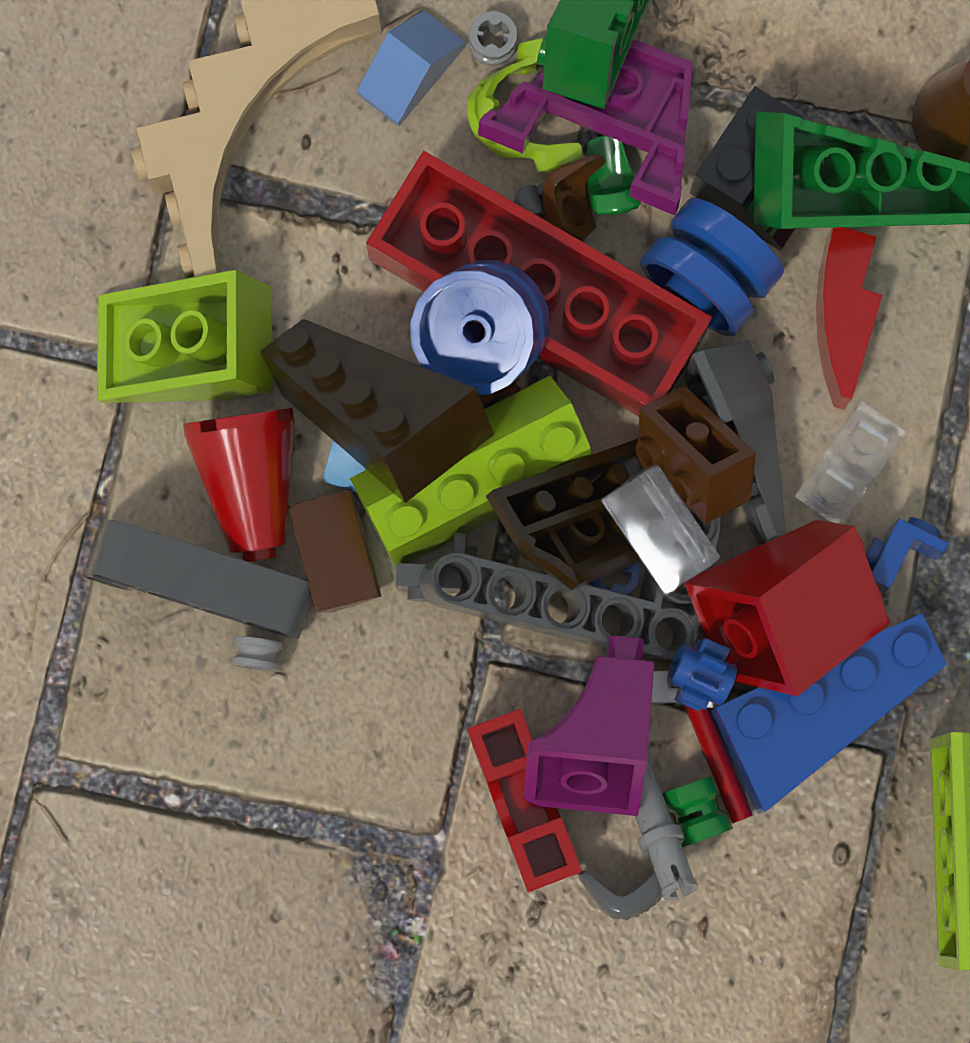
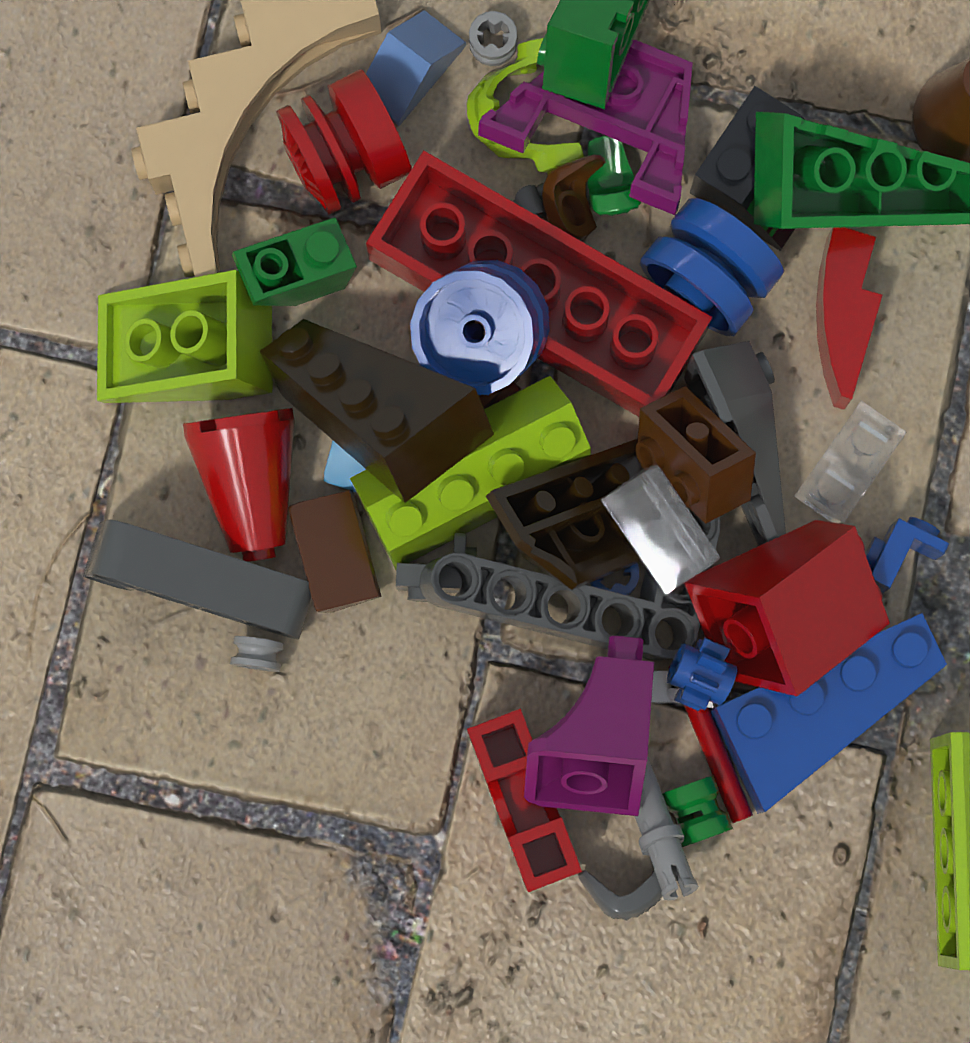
none -> green slope [232,217,357,306]
none -> red wheel [276,69,412,215]

